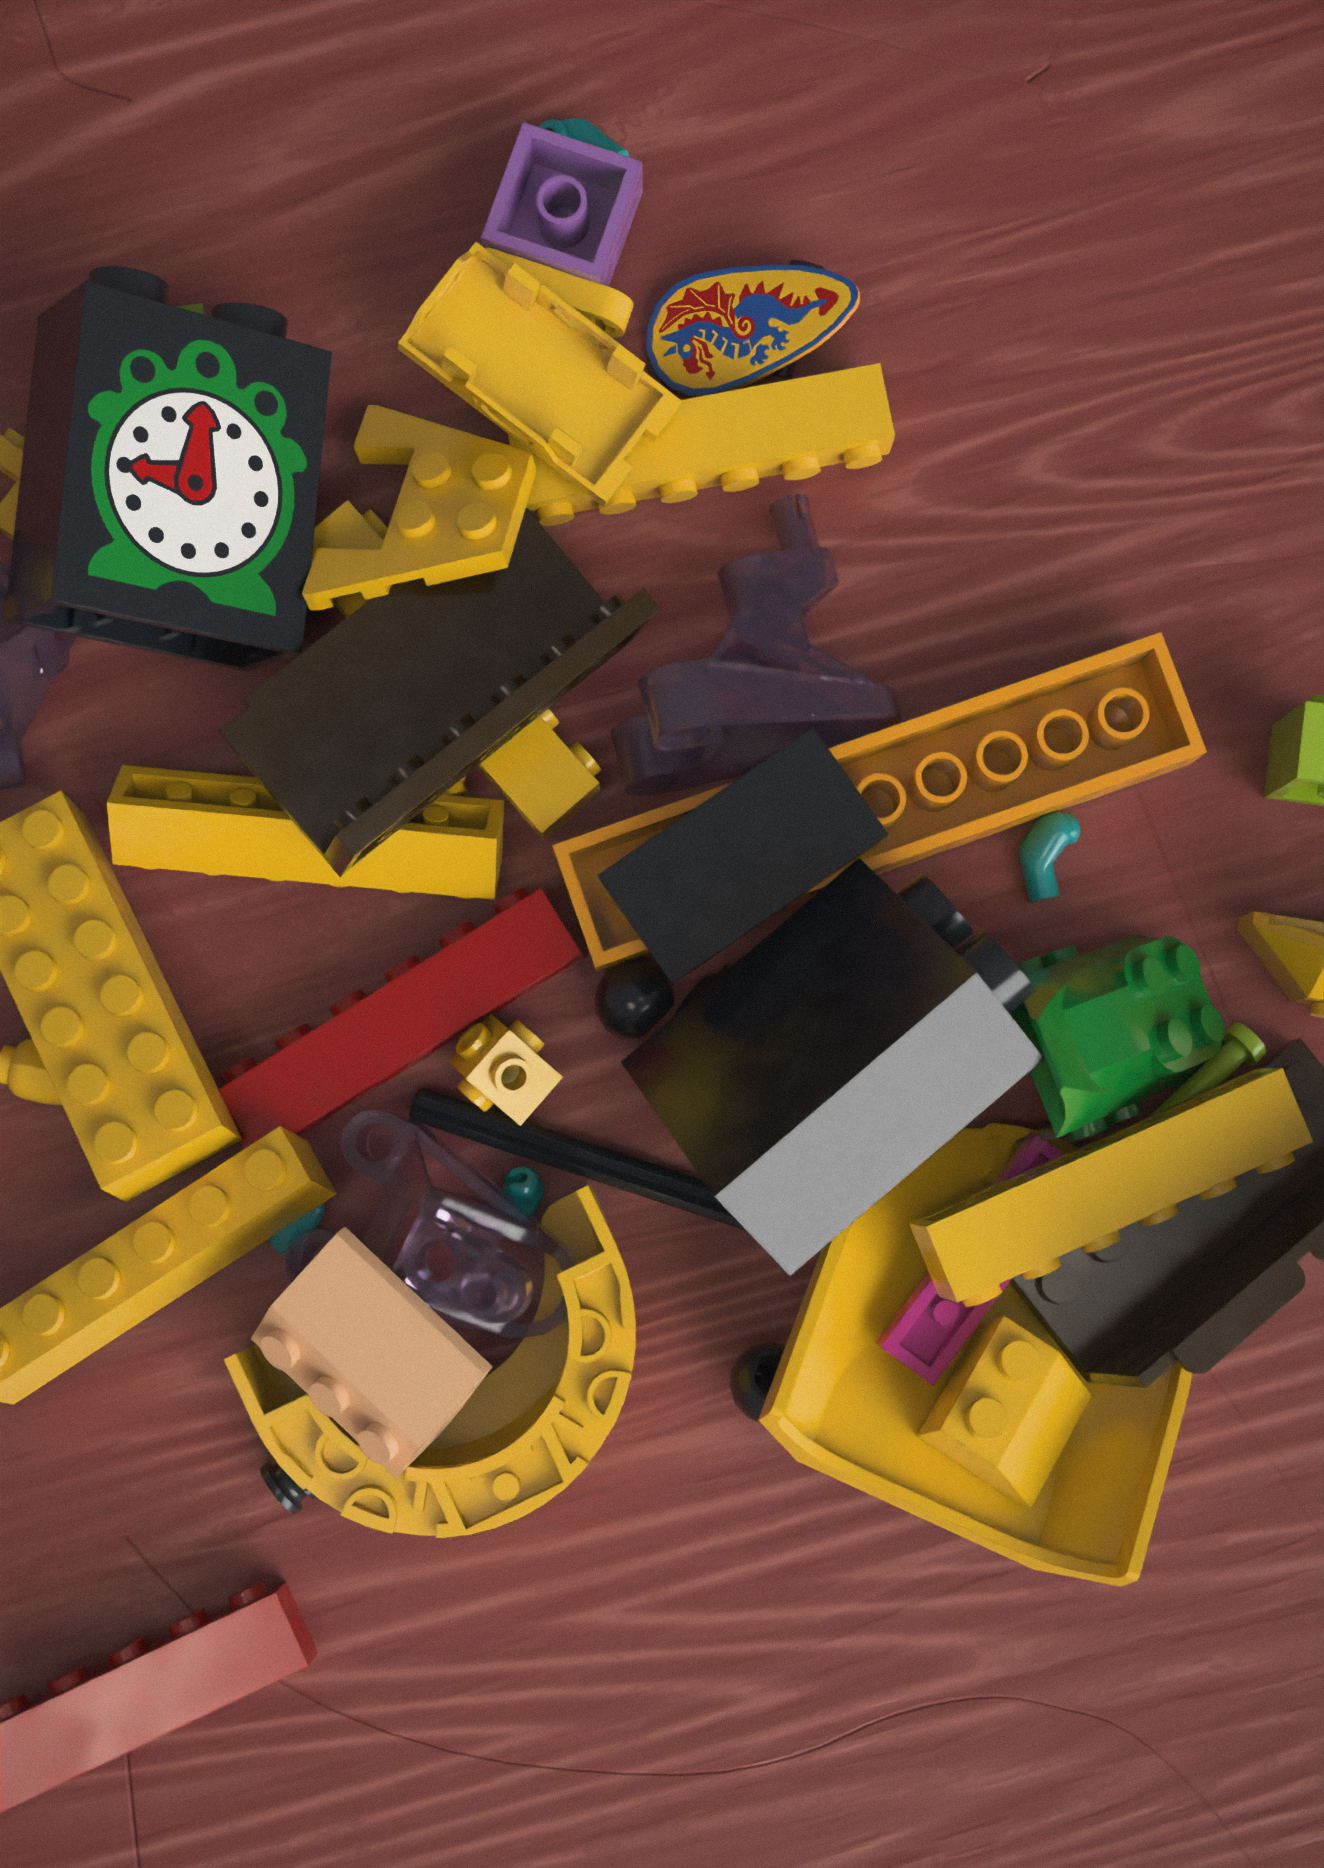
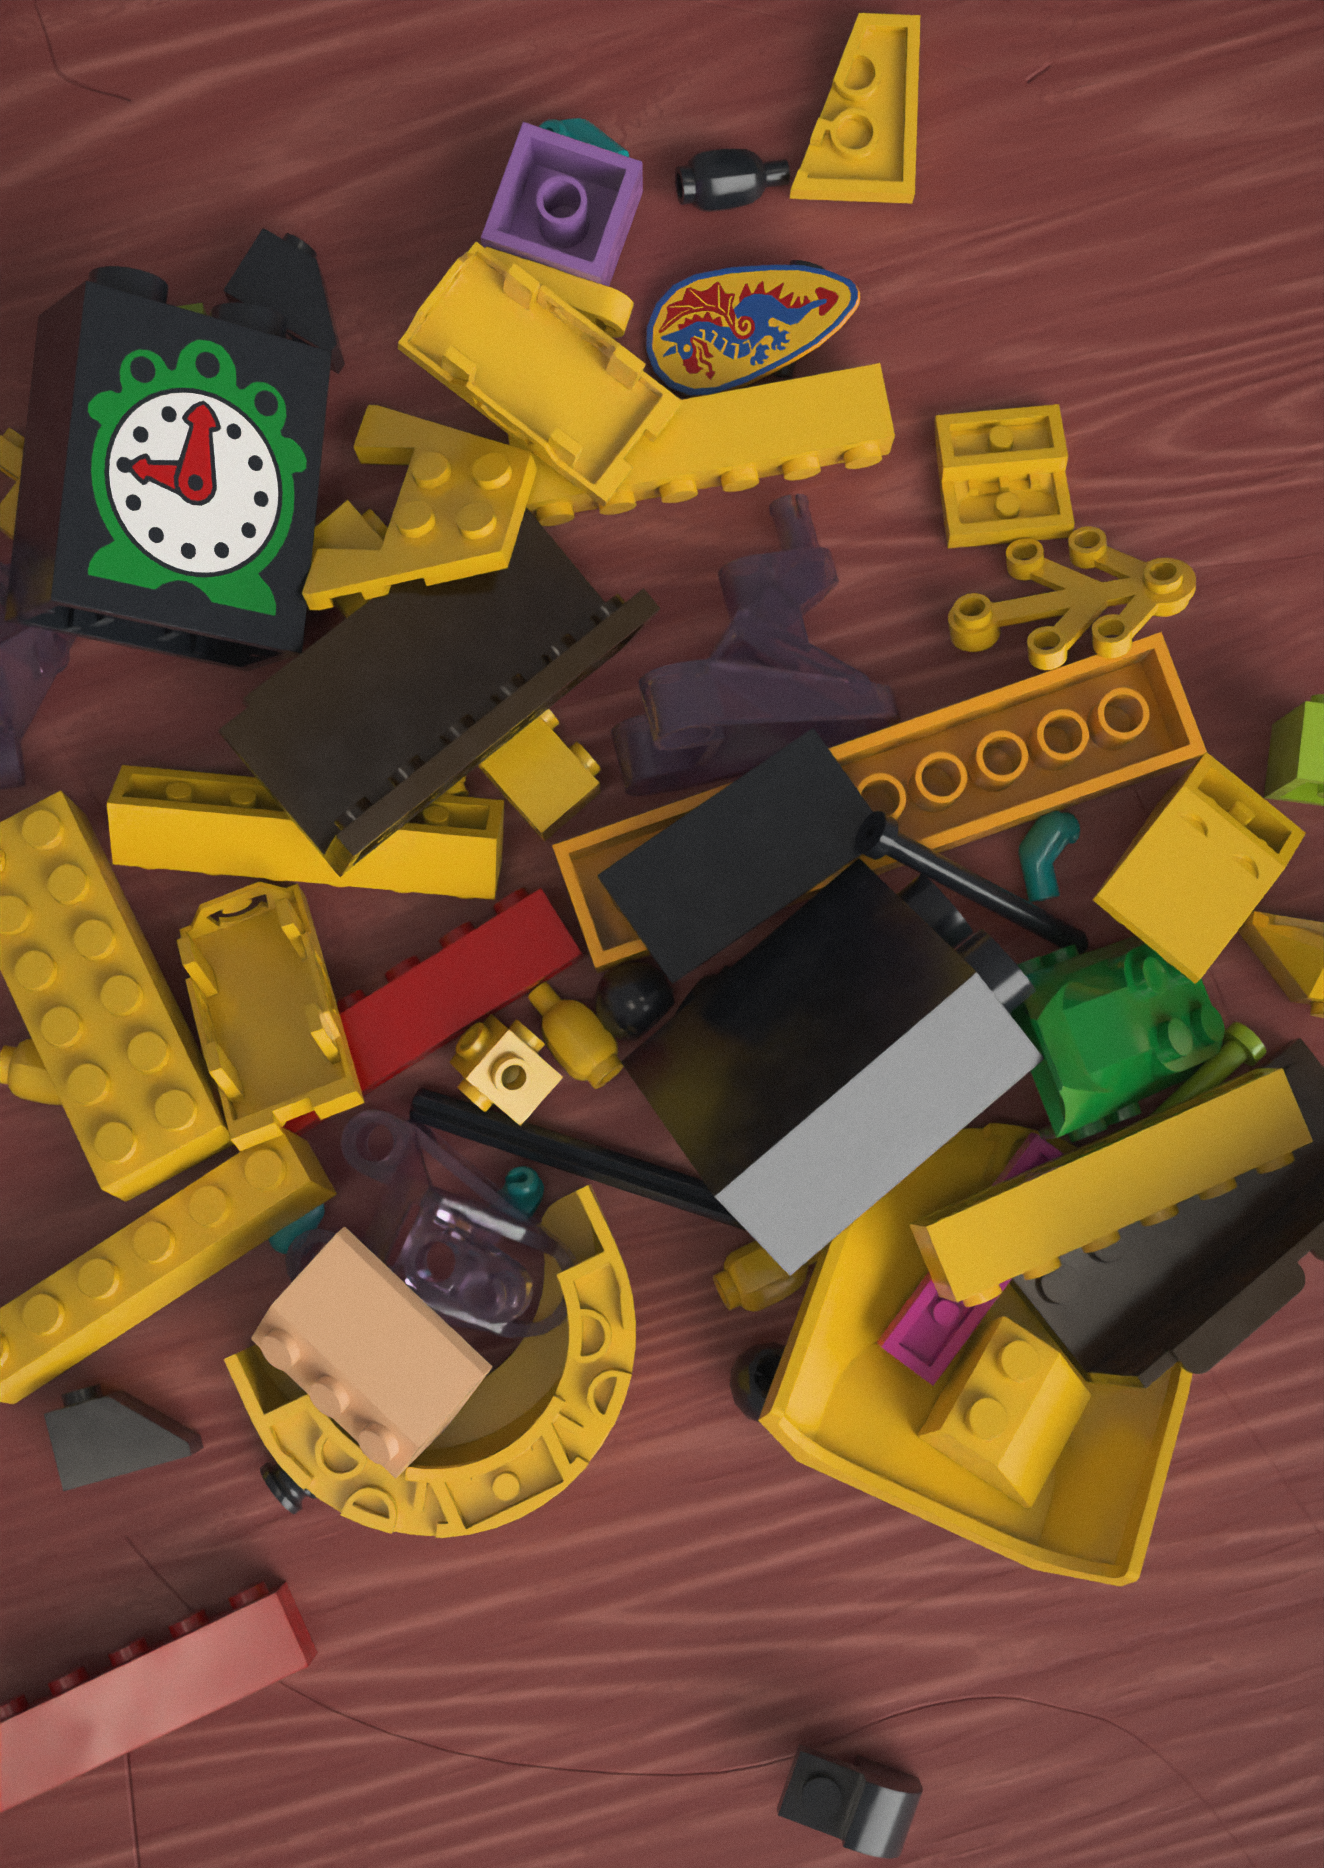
none -> black slope [44,1383,204,1491]
none -> yellow piece [177,881,365,1151]
none -> black slope [223,228,345,374]
none -> yellow plant [528,982,624,1089]
none -> black plant [675,149,790,212]
none -> yellow plant [713,1241,822,1312]
none -> black brick [777,1744,923,1859]
none -> yellow wing [790,13,921,204]
none -> black bar [855,811,1089,953]
none -> yellow slope [934,404,1075,548]
none -> yellow plant [948,526,1196,670]
none -> yellow slope [1093,753,1306,984]

